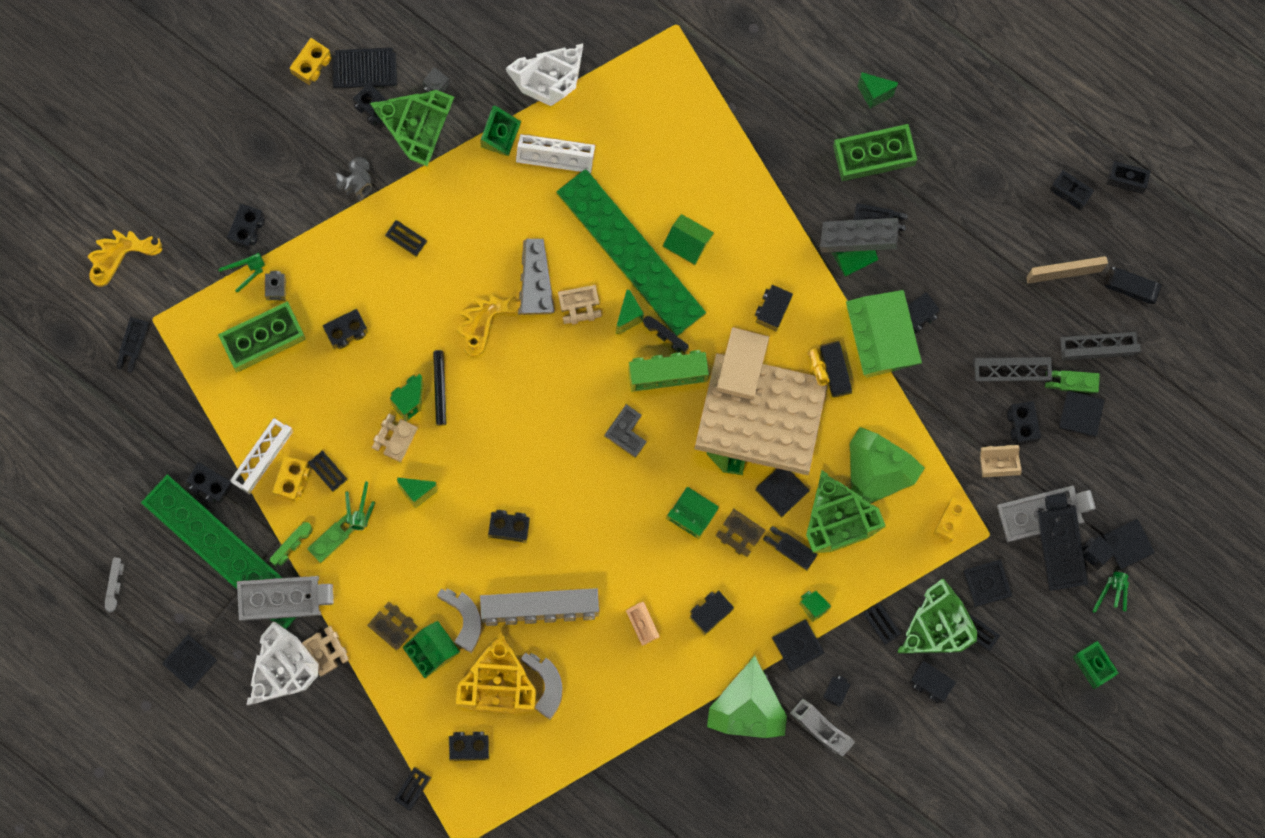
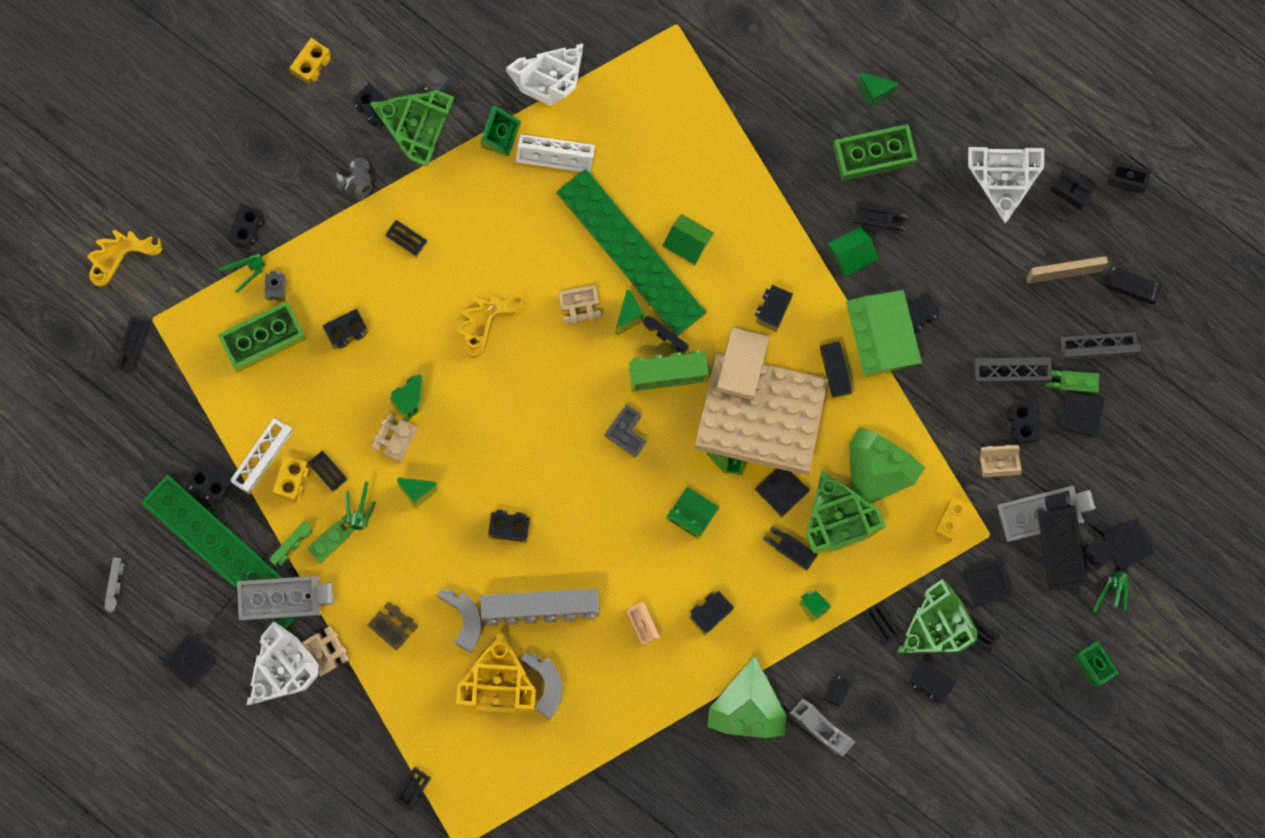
black window [332,48,397,89] -> none
green slope [402,621,460,679] -> none
black axle [433,350,446,426] -> none
black brick [449,732,489,761] -> none
wing [518,239,554,315] -> none
clear smoke plate [715,509,766,557] -> none
black tile [772,619,825,672] -> none
yellow pin [808,349,830,386] -> none
dark grey plate [820,218,899,253] -> none
none -> white wedge [968,147,1044,224]

